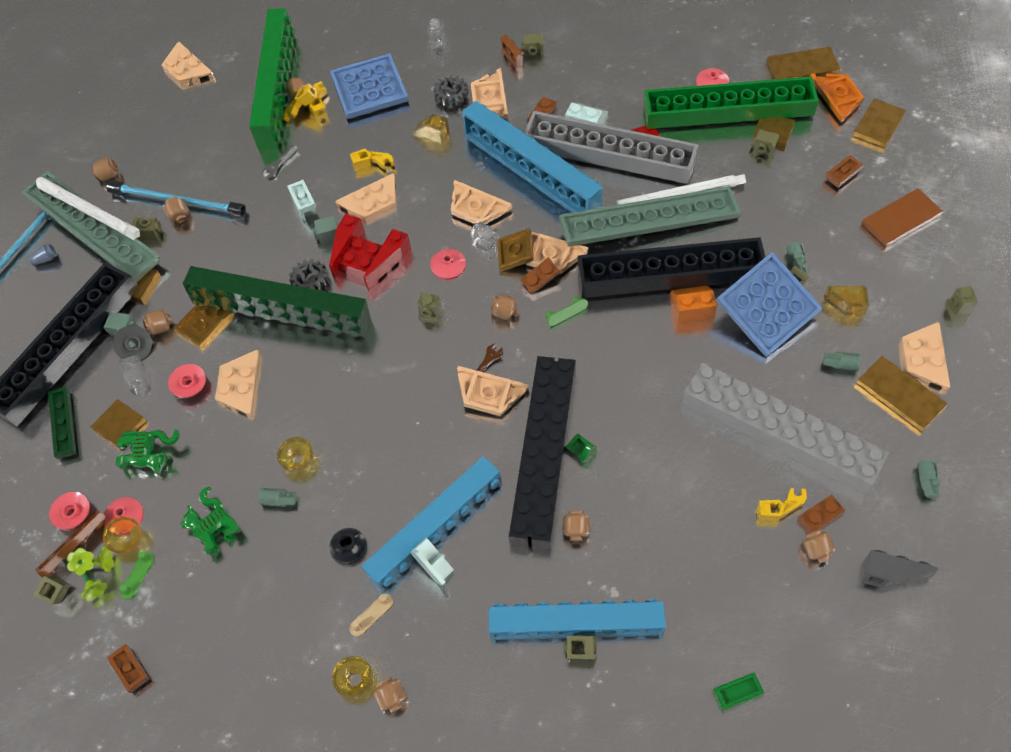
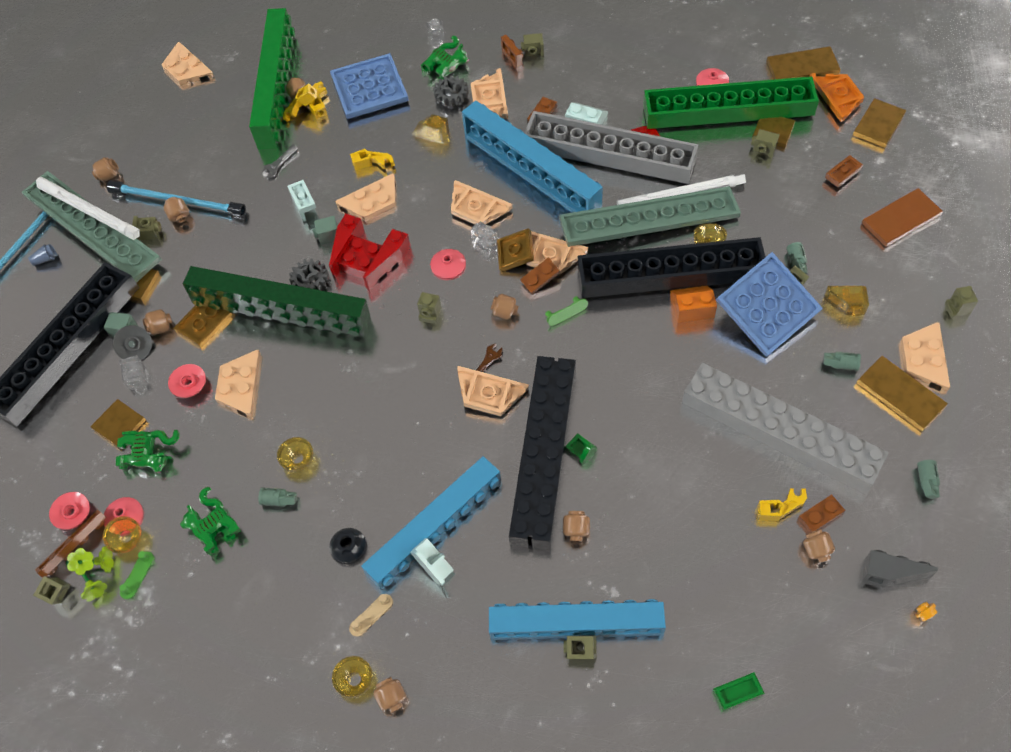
dark green plate [48,386,76,459] -> none
dark orange plate [107,644,149,693] -> none
none -> green animal [421,36,469,80]
none -> clear yellow piece [694,223,727,244]
none -> light orange plate [915,601,937,621]

